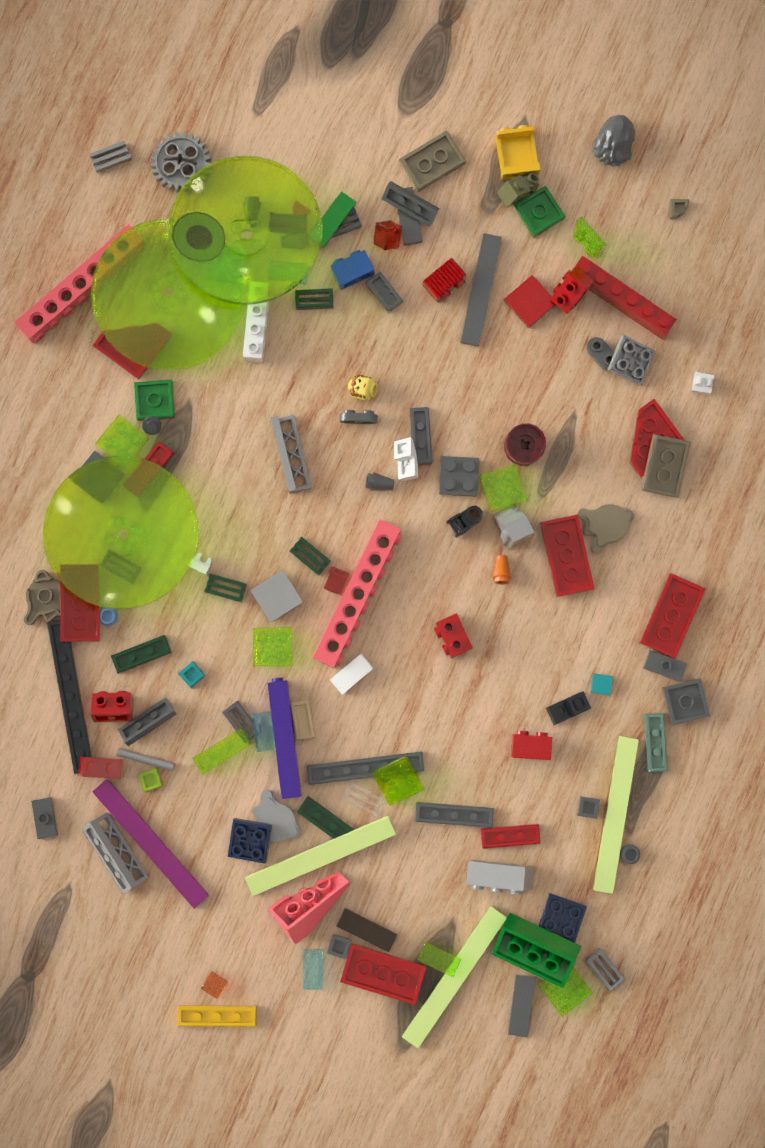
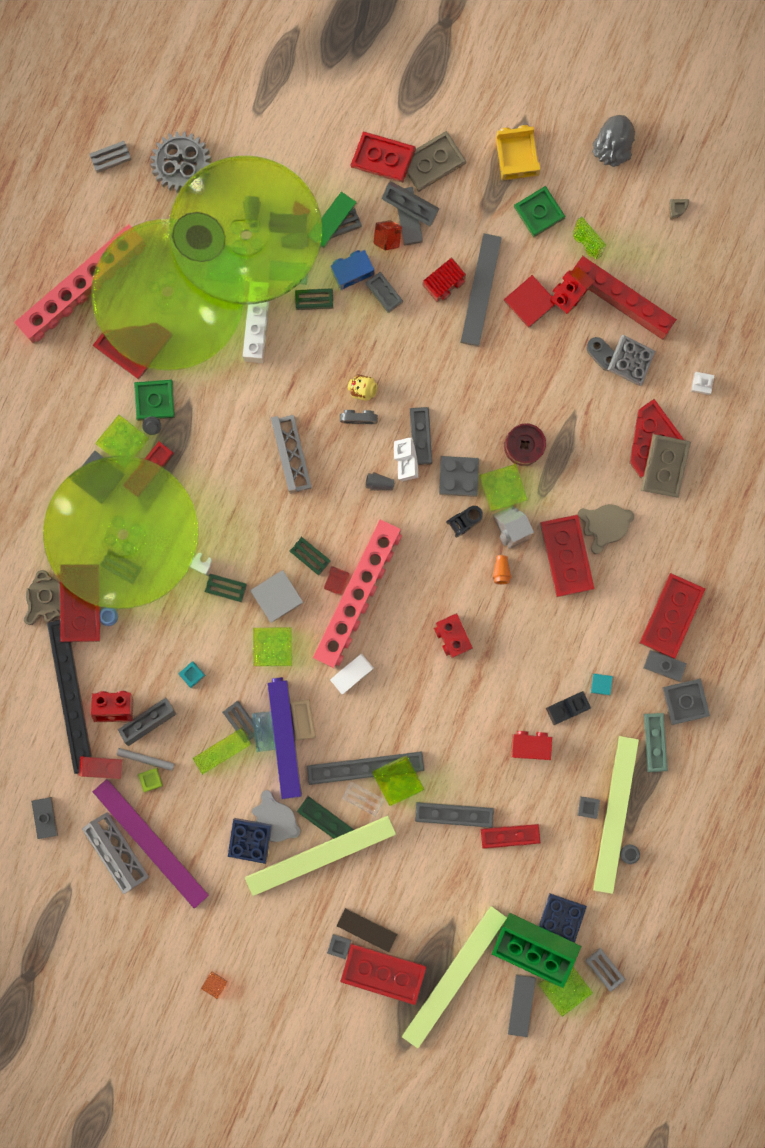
dark green tile [111,635,172,674] -> none
yellow tile [177,1005,257,1027] -> none
coral wedge [267,872,350,945] -> none
clear light blue tile [303,949,323,990] -> none
clear neon green tile [417,942,461,977] -> none
light grey wedge [466,860,535,895] -> none
olive brick [497,173,540,208] -> none
none -> red tile [350,131,416,183]

